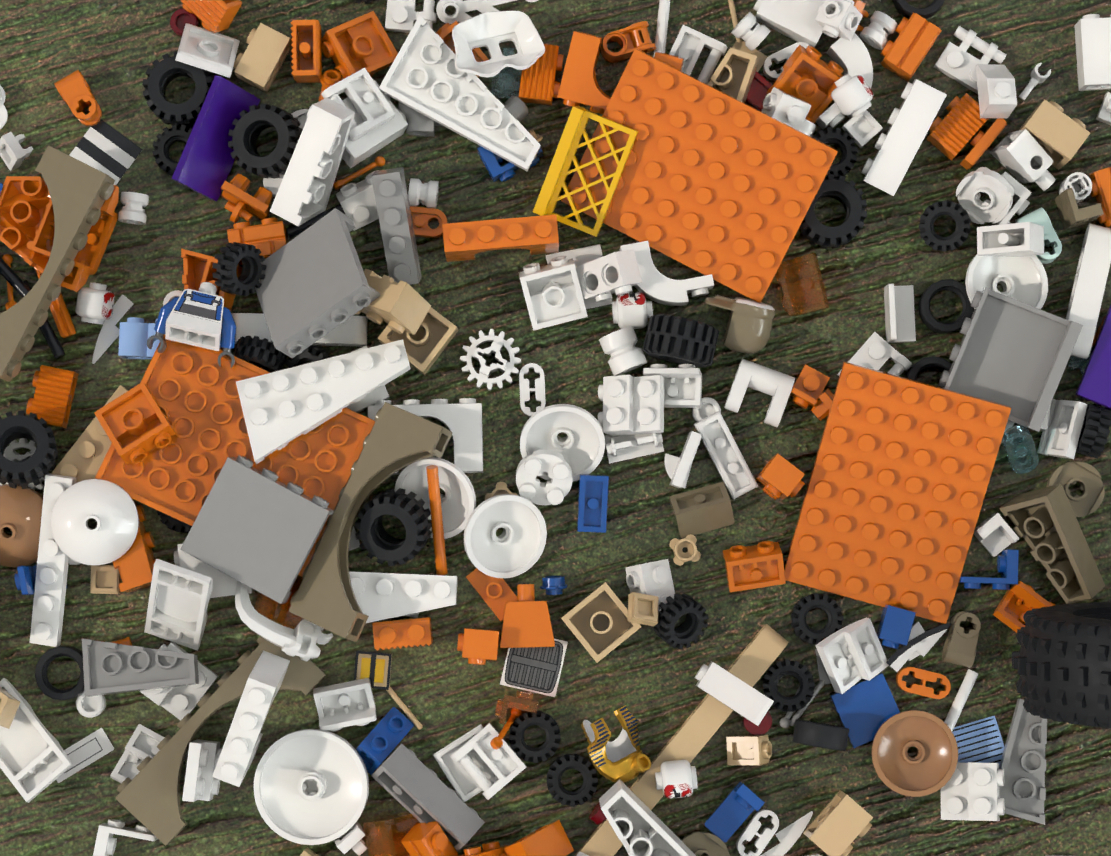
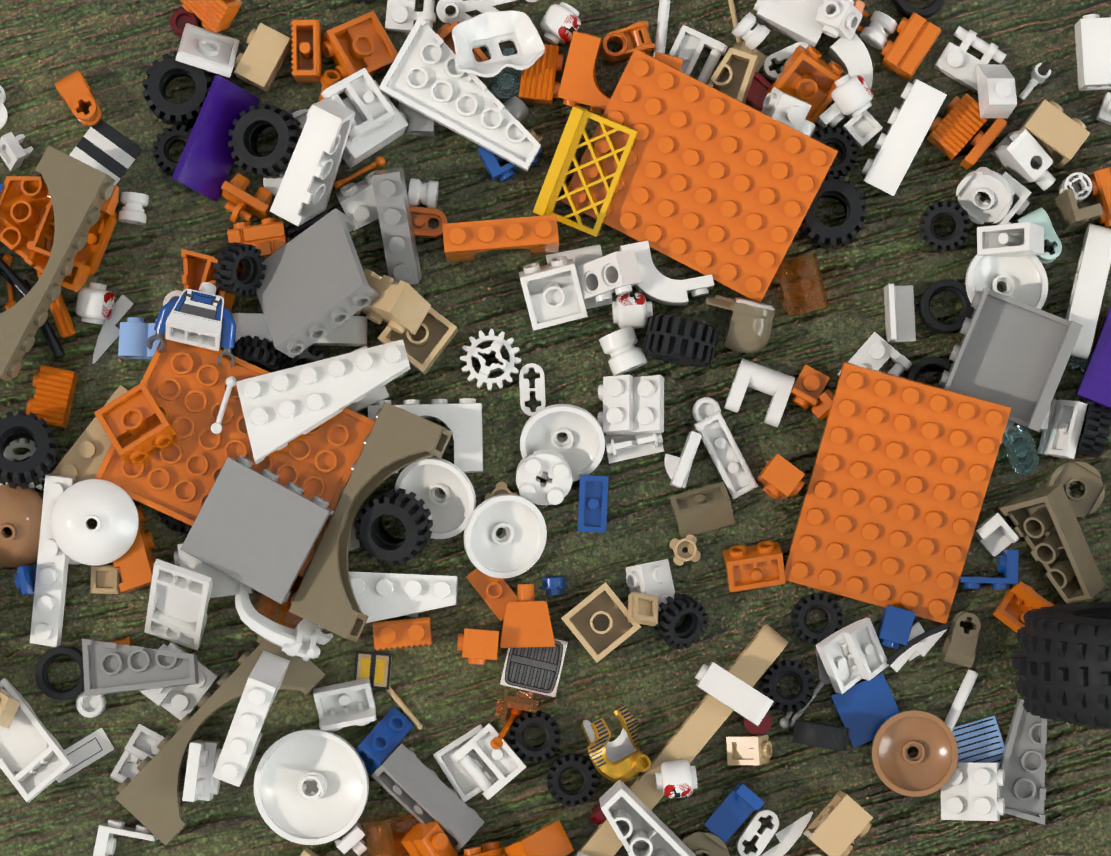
orange bar [426,465,448,575] -> none
white bracket [643,364,702,408] -> none
orange beam [896,667,951,699] -> none
none -> white hinge [211,376,237,434]
none -> white head [540,2,581,45]

